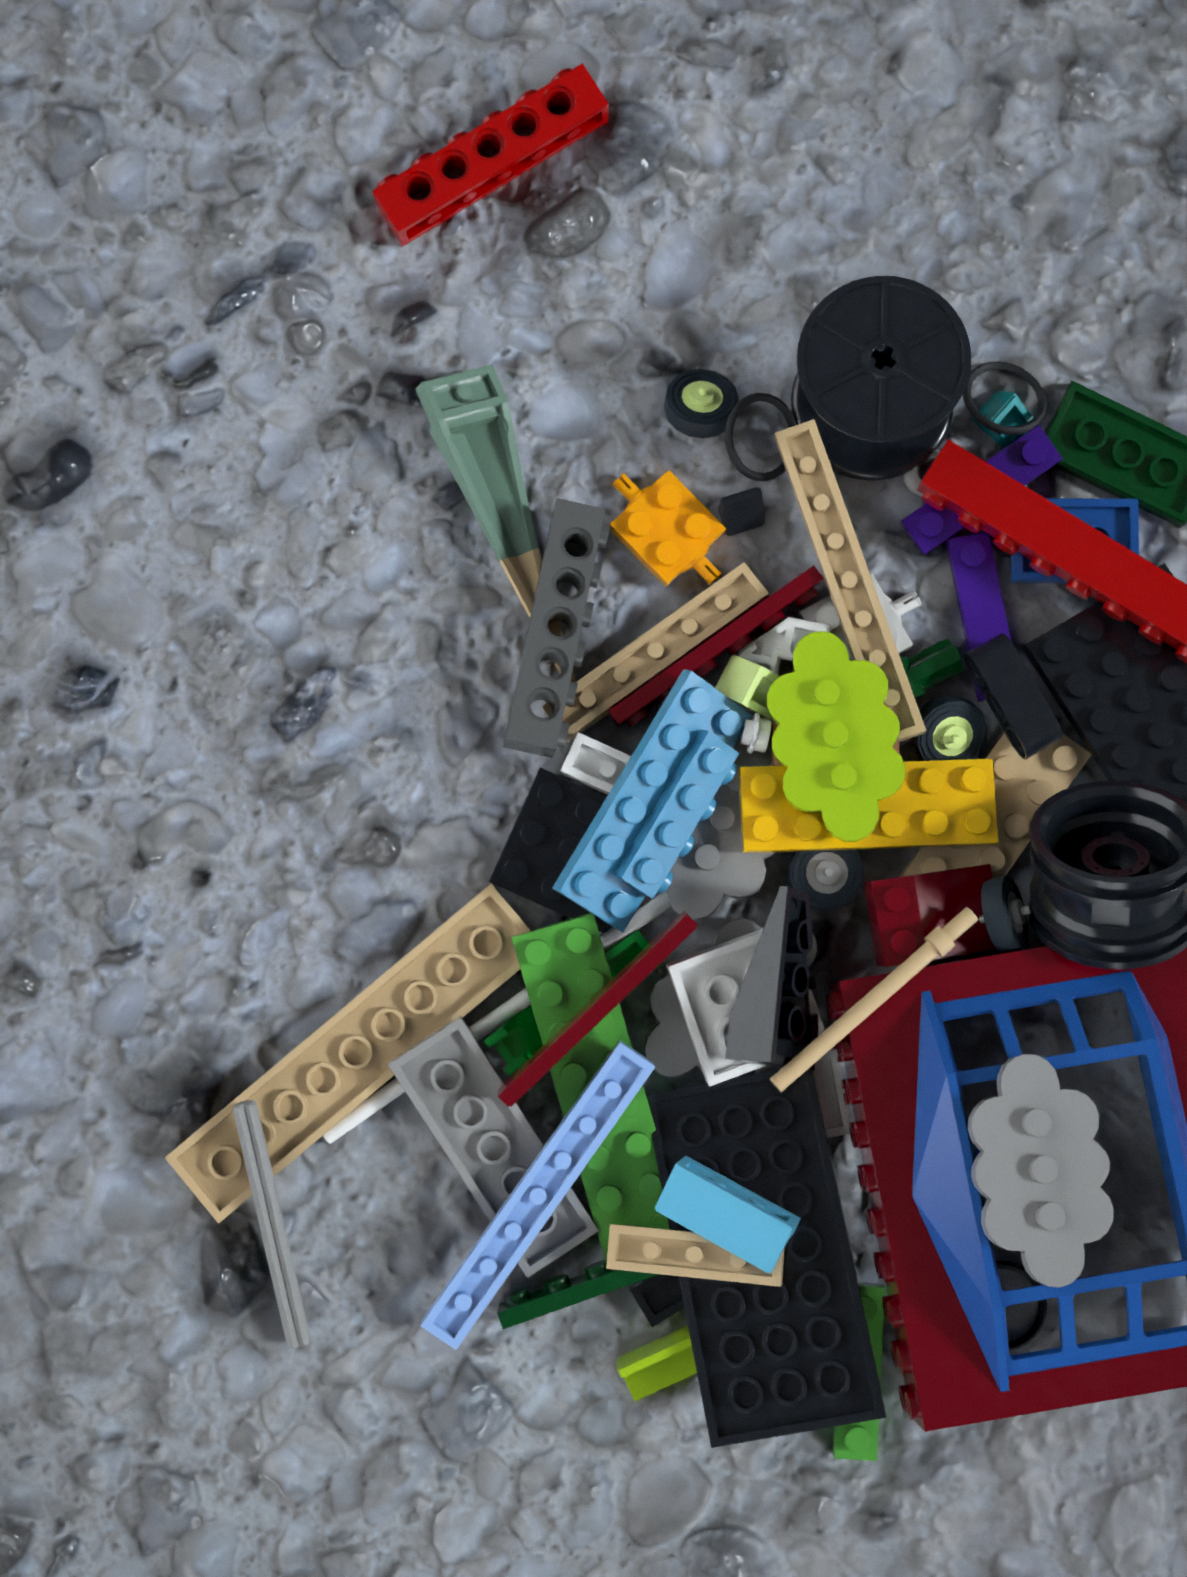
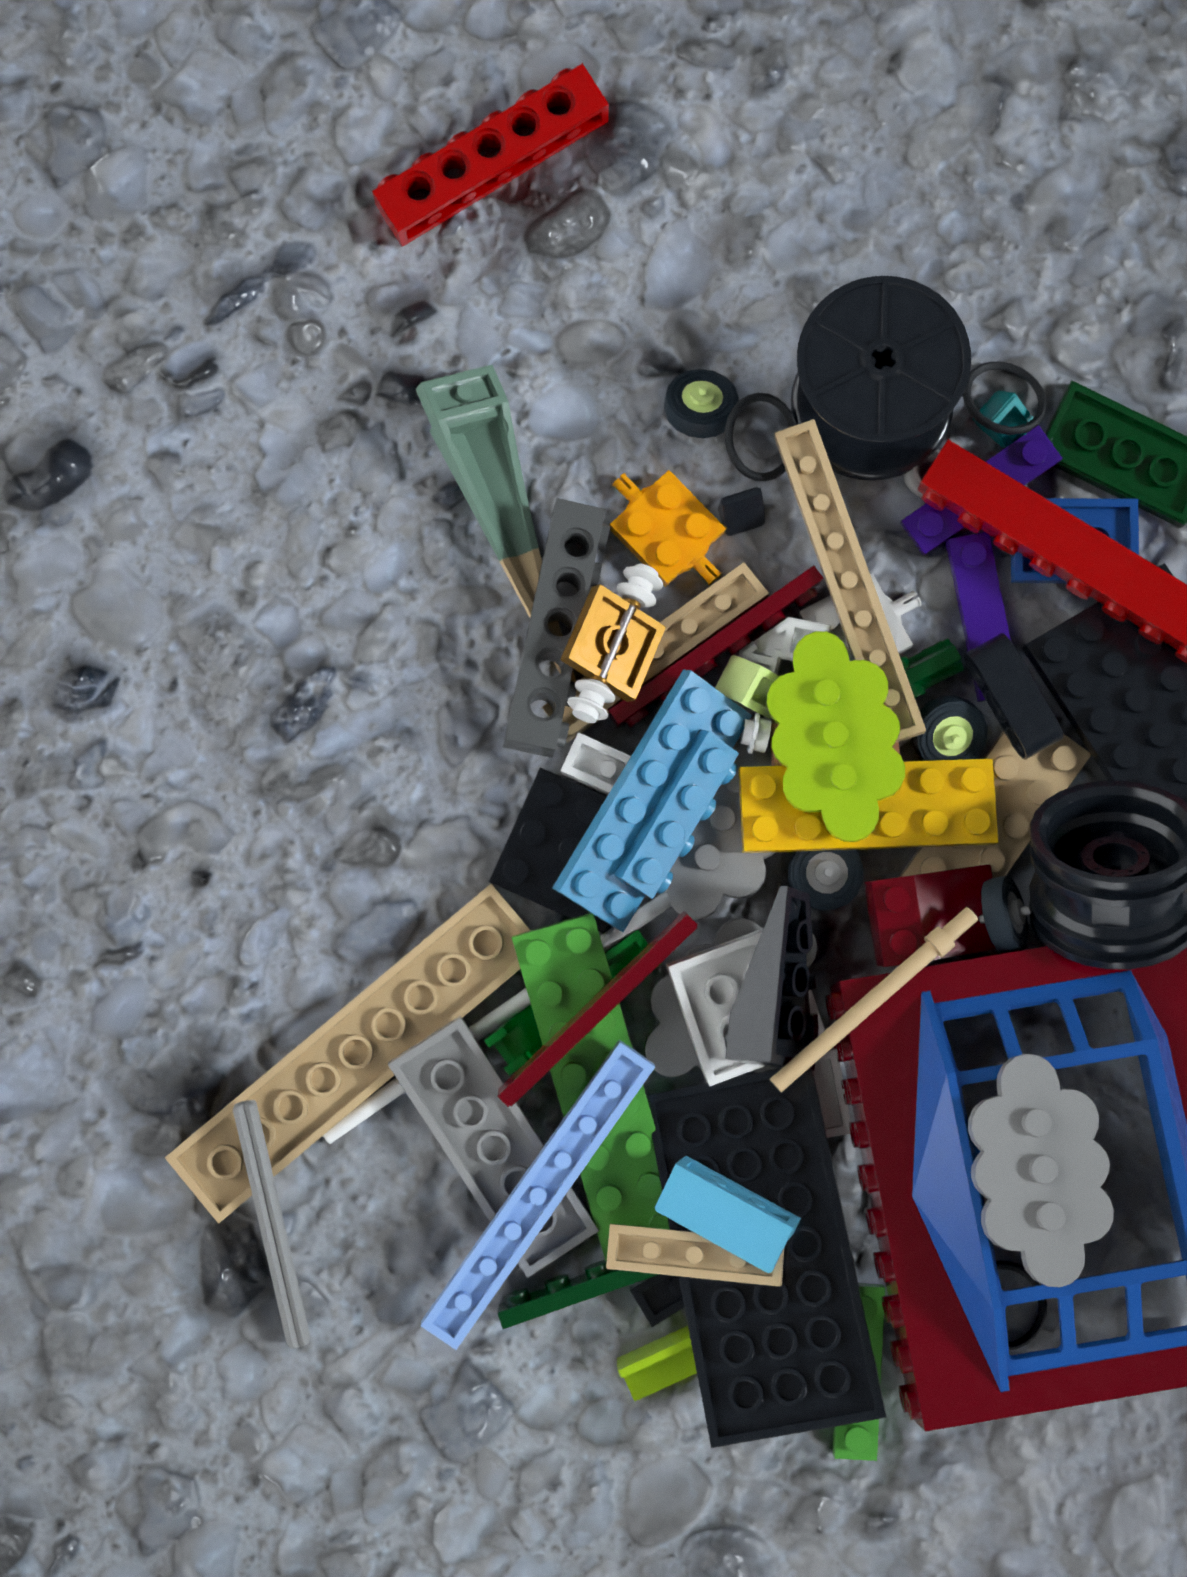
none -> plate [560,564,666,723]

